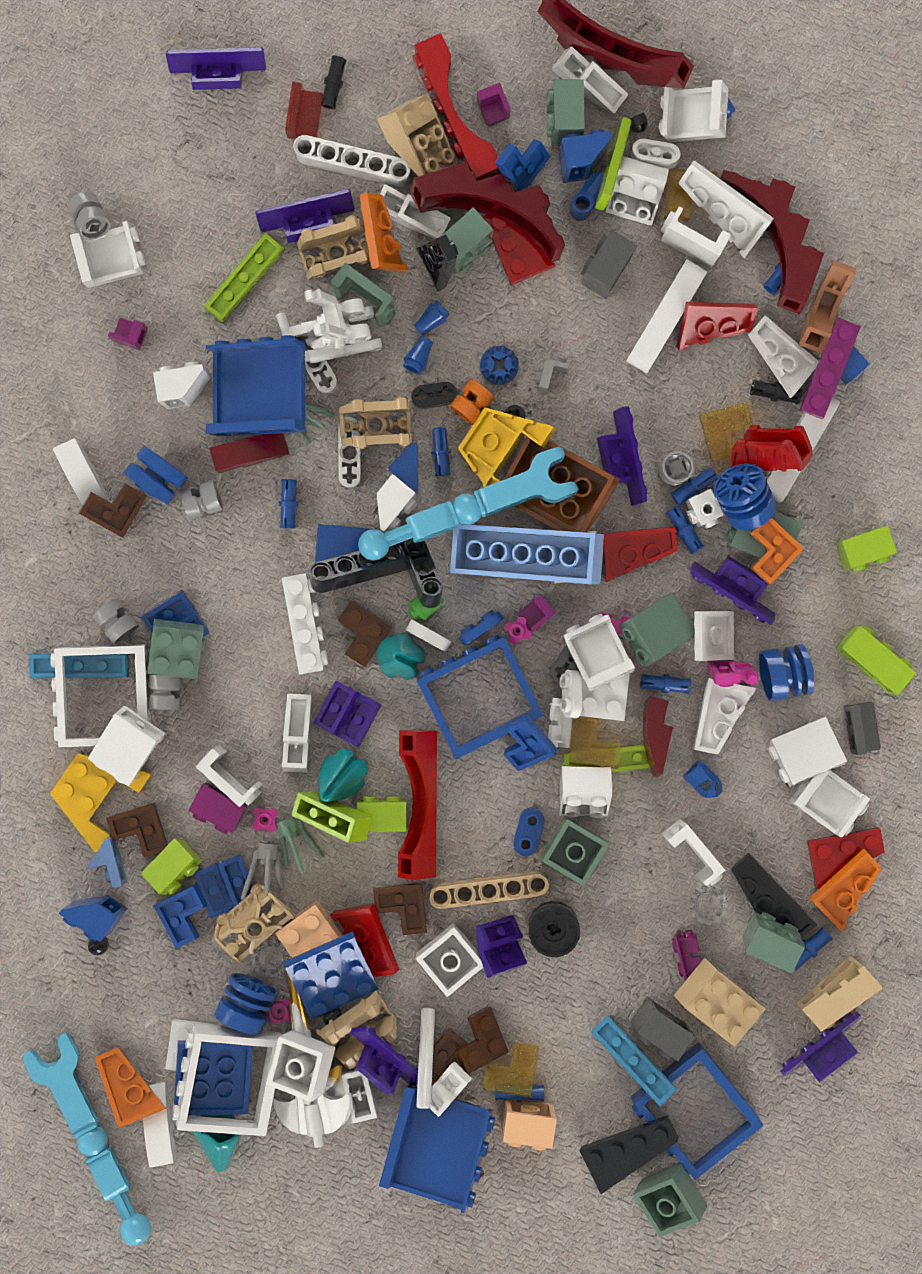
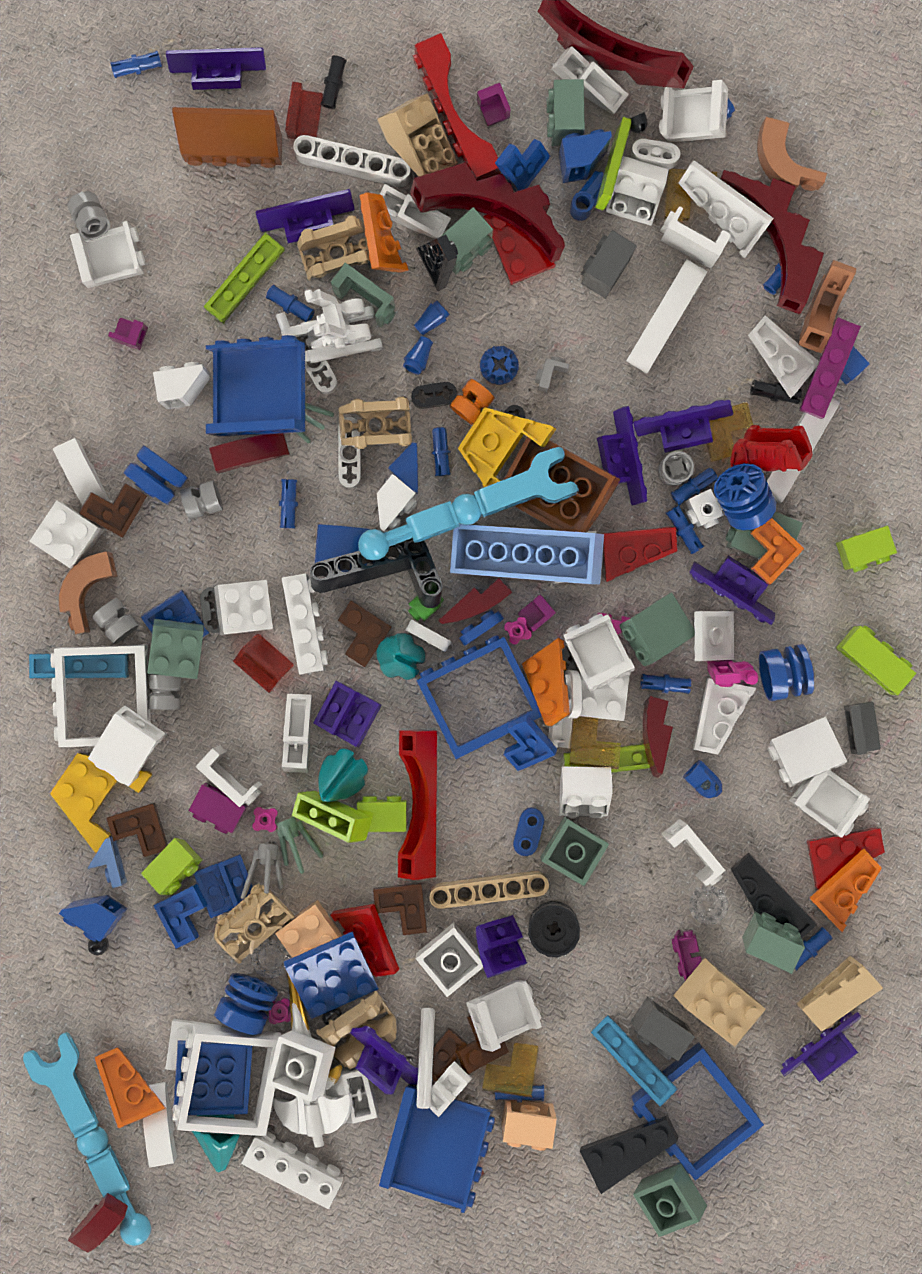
wing [676,302,758,351] -> none
none -> white brick [30,500,104,569]
none -> nougat arch [59,551,118,634]
none -> dark red slope [68,1193,128,1253]
none -> blue pin [110,51,162,78]
none -> dark orange slope [172,107,282,168]
none -> dark grey beam [200,587,220,633]
none -> white brick [214,580,273,635]
none -> clear red panel [233,634,294,693]
none -> white brick [241,1131,344,1209]
none -> blue pin [266,285,315,322]
none -> dark red slope [438,578,512,624]
none -> white panel [466,980,542,1052]
none -> orange wing [522,638,570,727]
none -> dark purple bracket [633,400,733,453]
none -> nougat arch [757,117,827,191]

